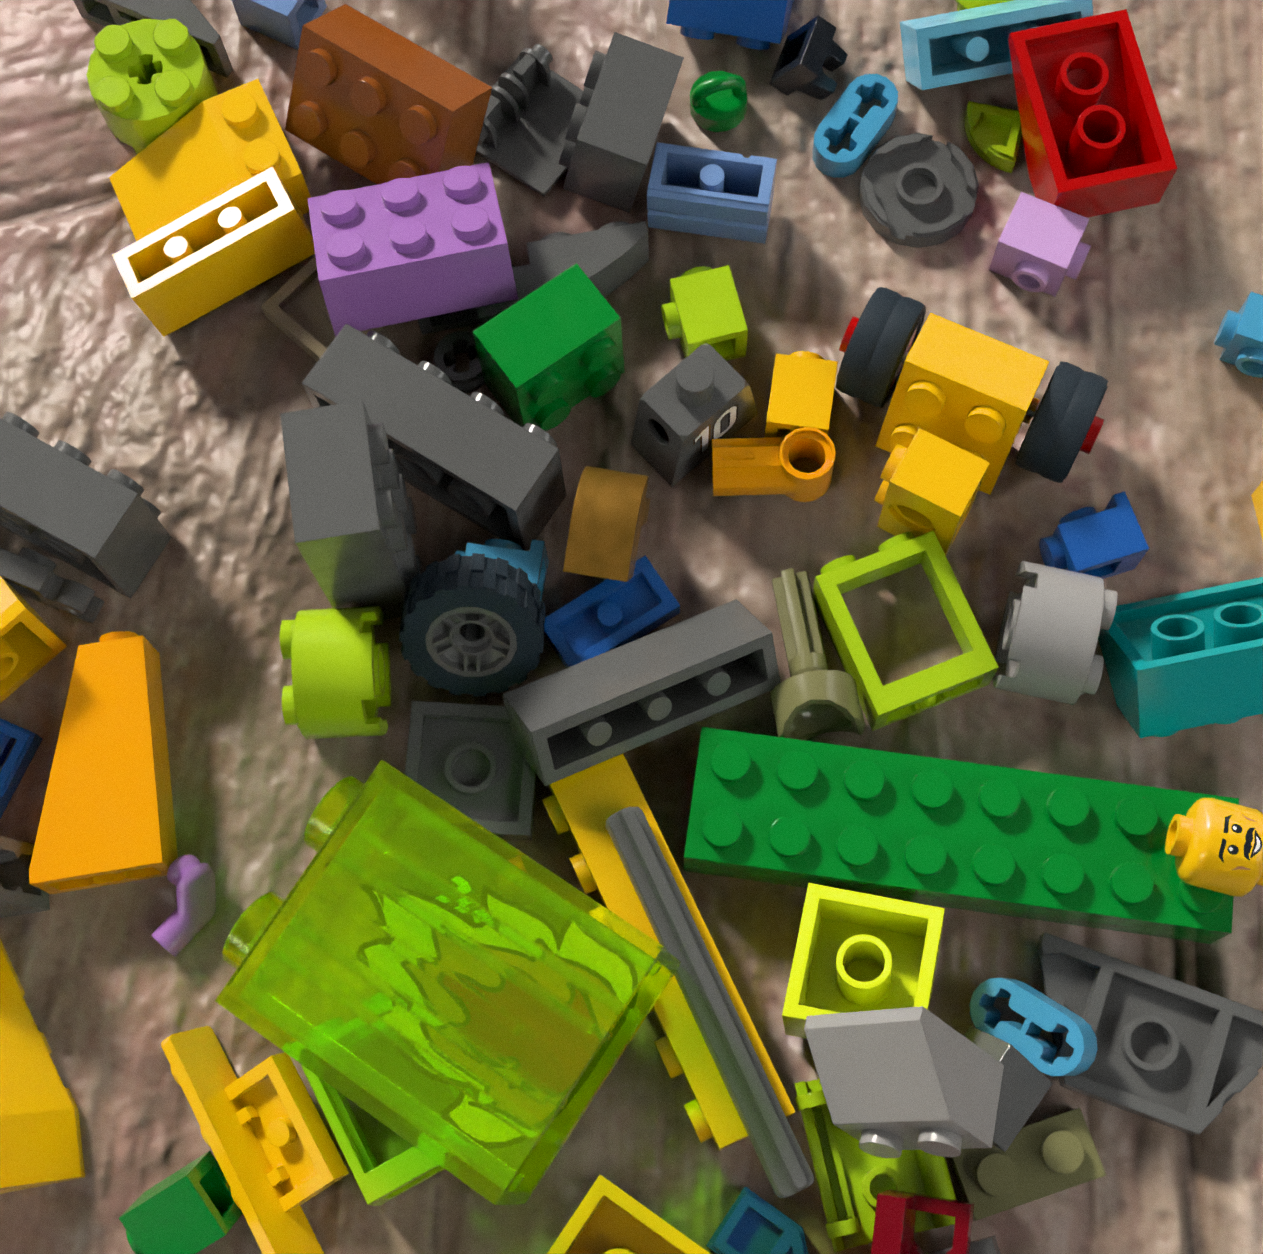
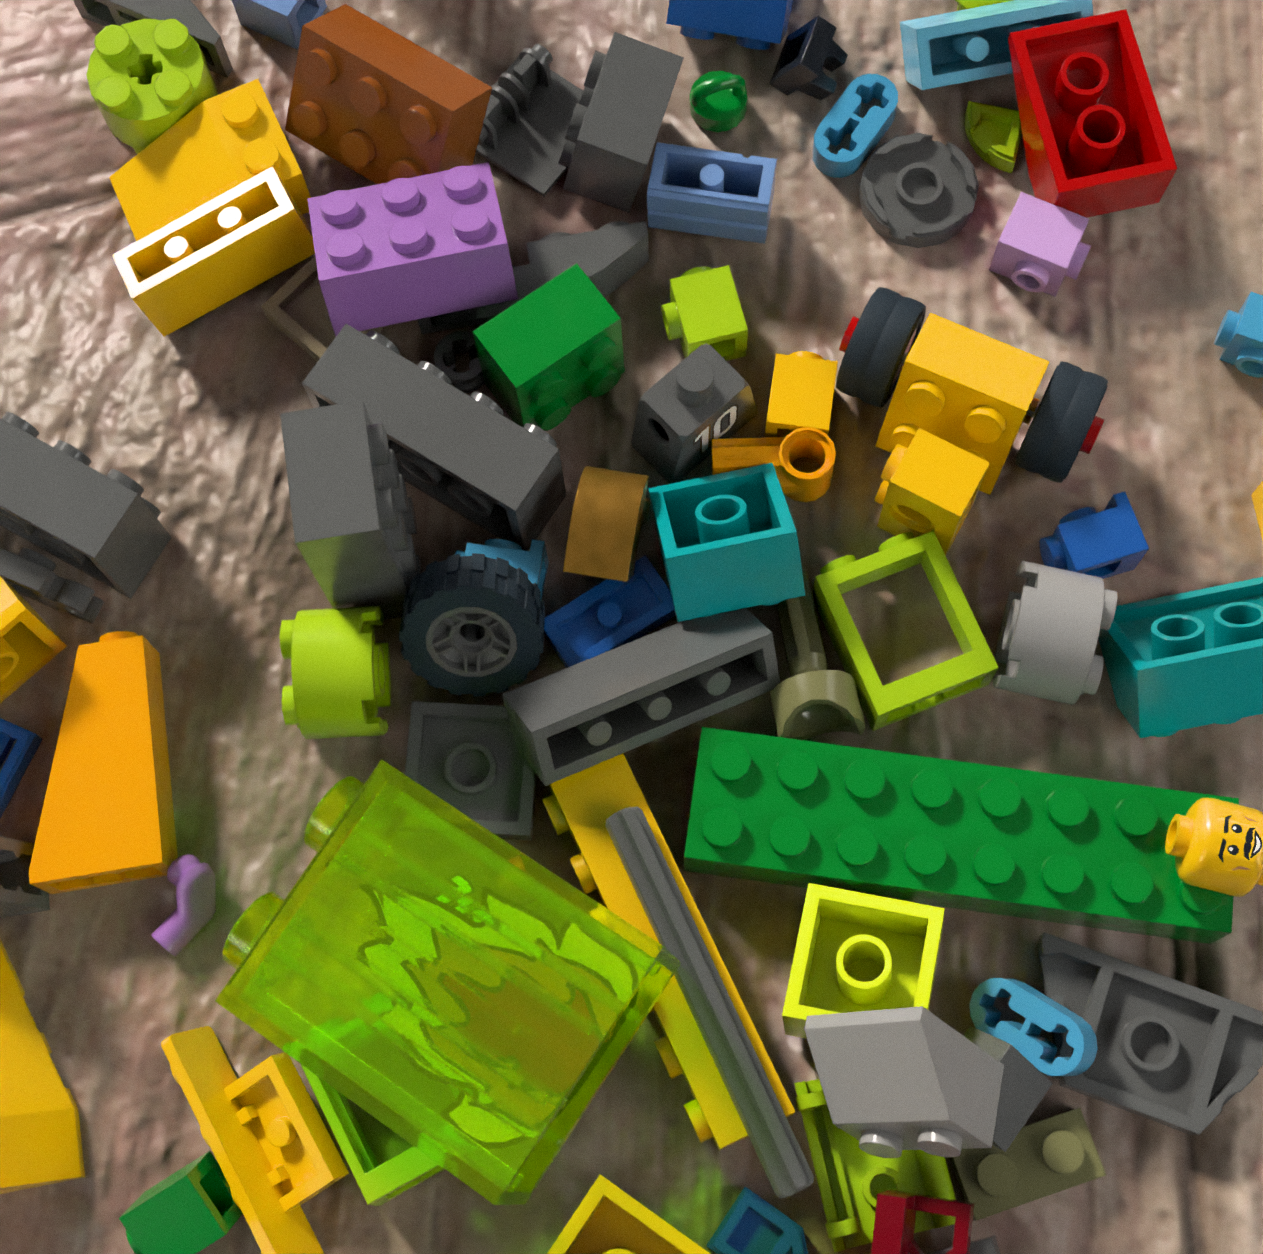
none -> teal brick [649,463,805,622]

